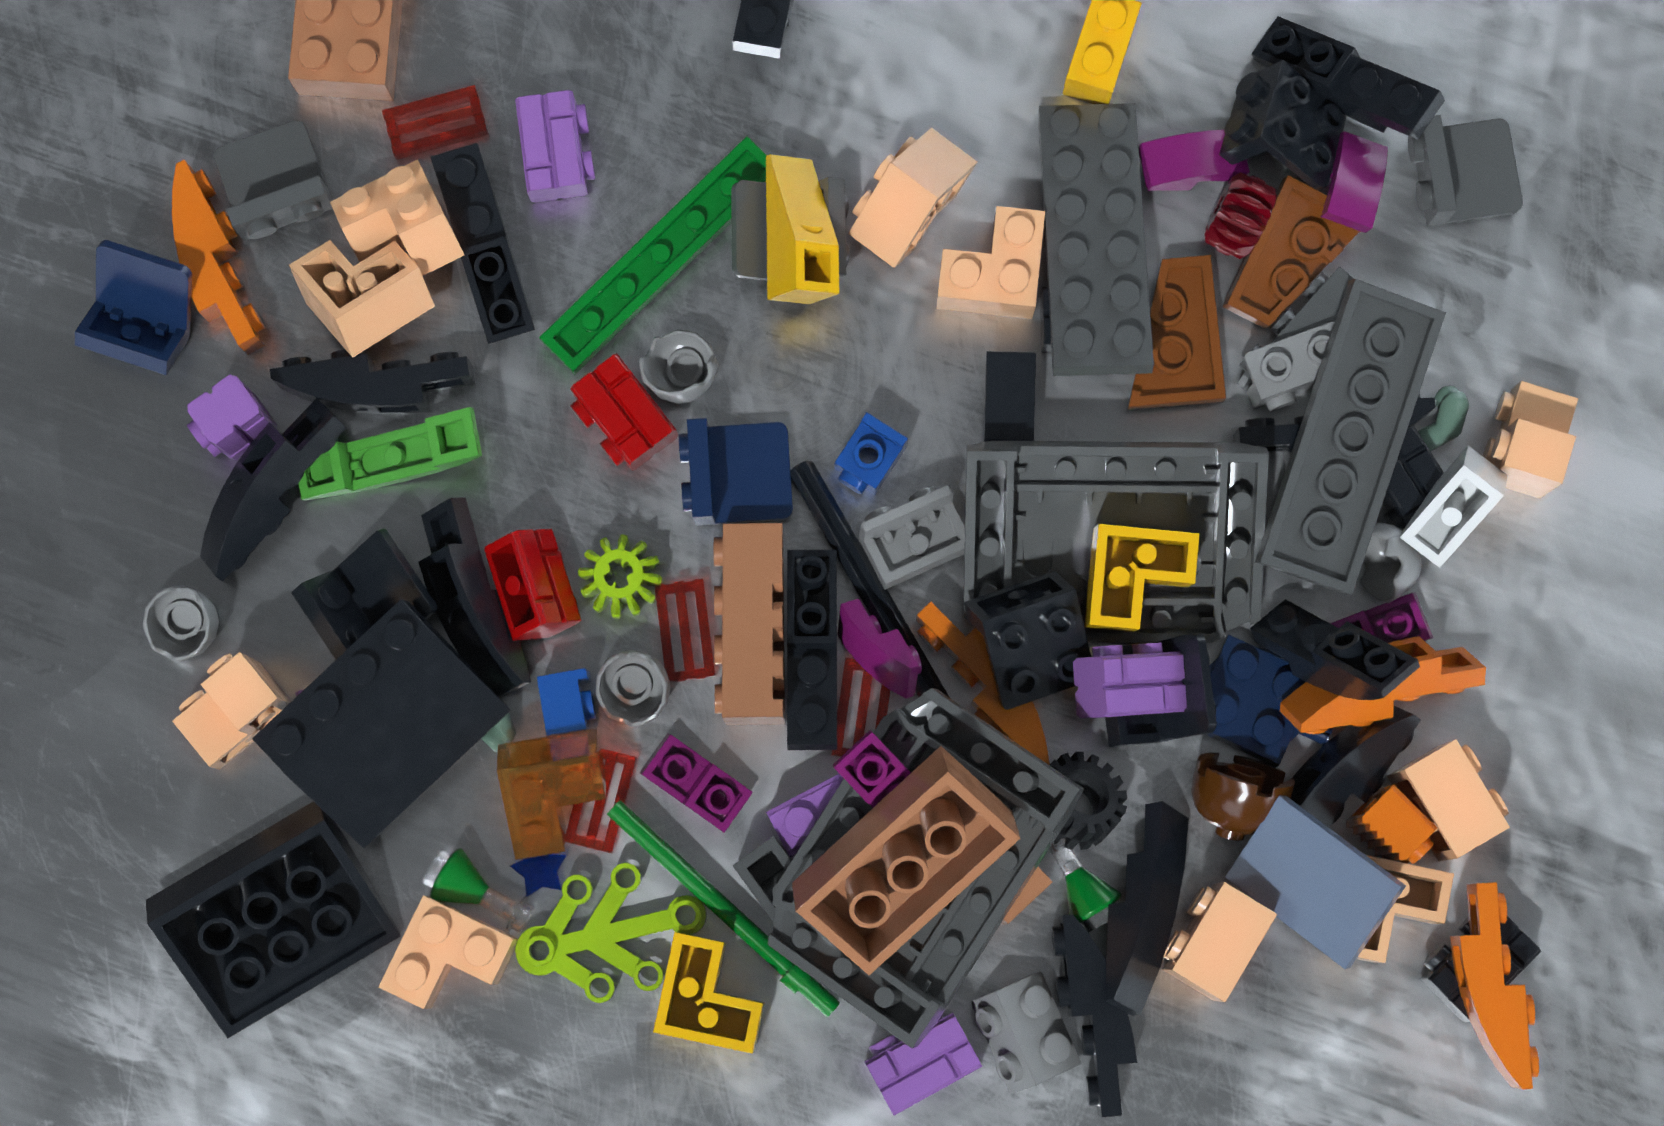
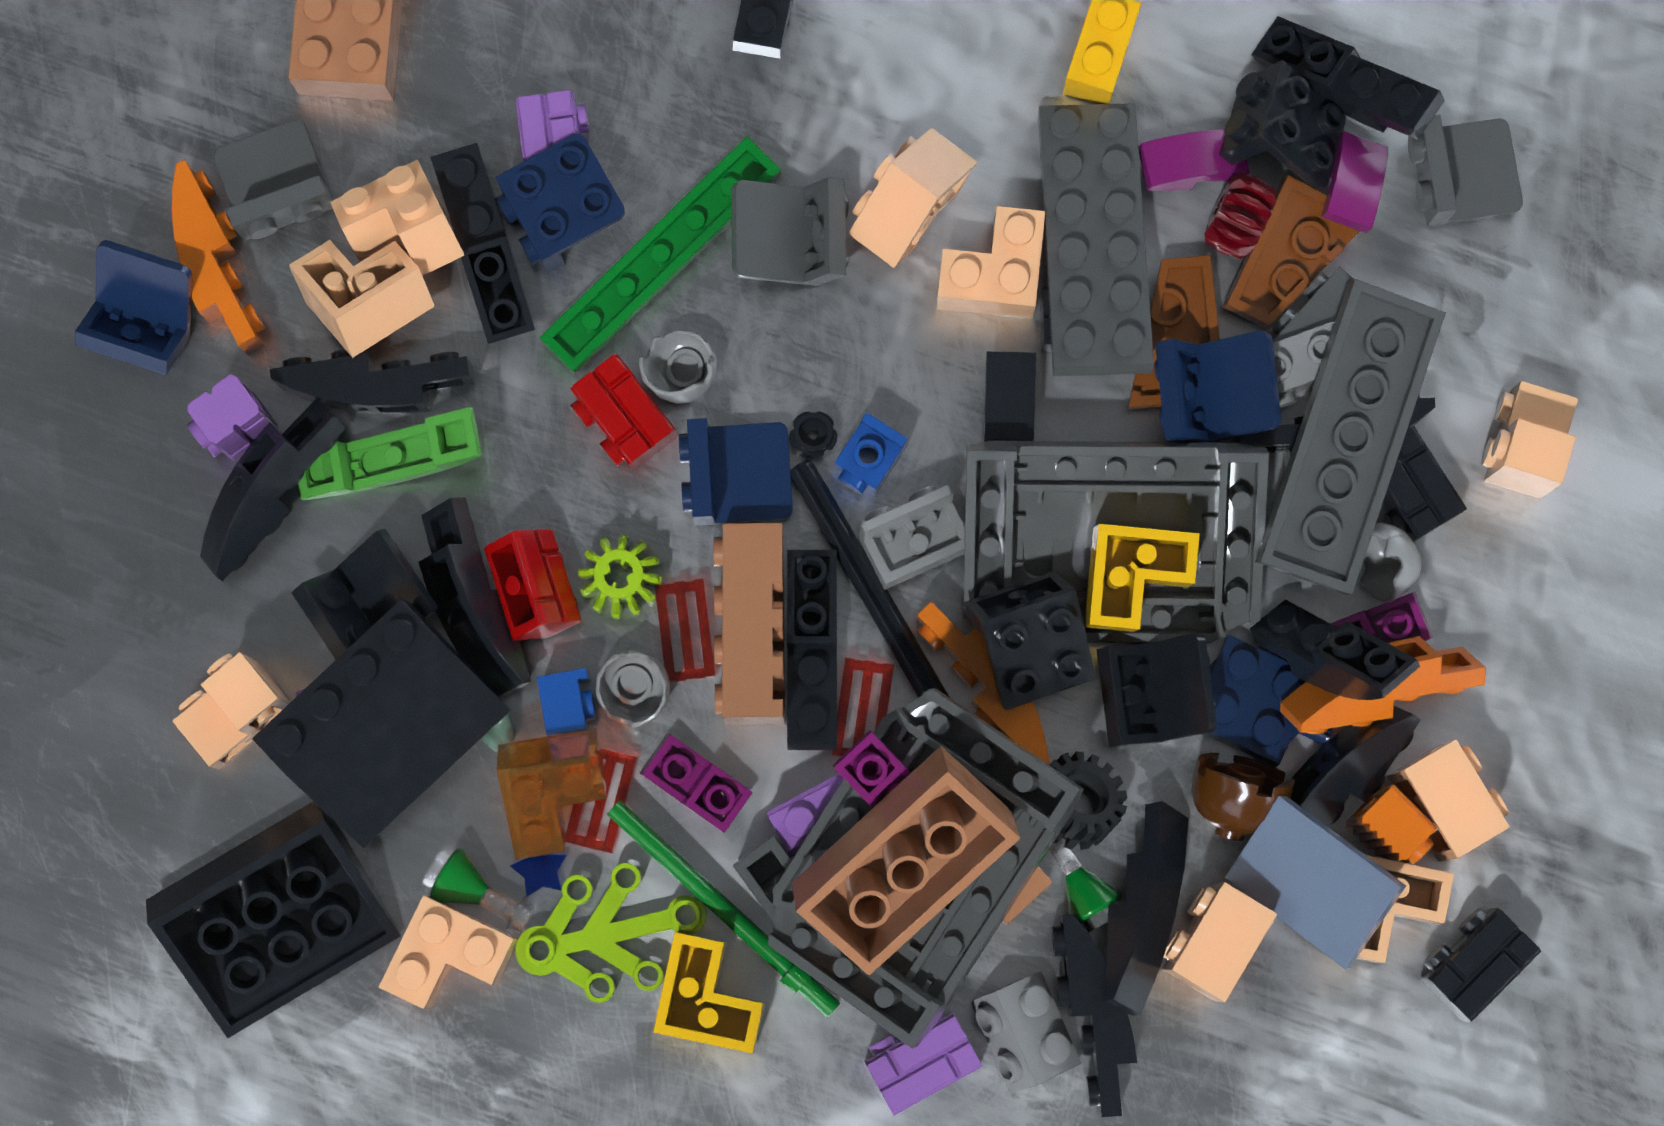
light grey hair [143,585,219,662] -> none
clear red tile [382,85,489,160] -> none
yellow slope [766,154,839,304] -> none
magenta slope [837,598,922,699] -> none
medium lavender brick [1073,643,1187,719] -> none
white slope [1400,445,1508,568] -> none
sand green arm [1418,385,1469,451] -> none
orange slope [1450,882,1539,1089] -> none
none -> dark blue bracket [495,134,625,273]
none -> black plate [789,411,838,459]
none -> dark blue bracket [1155,331,1281,442]

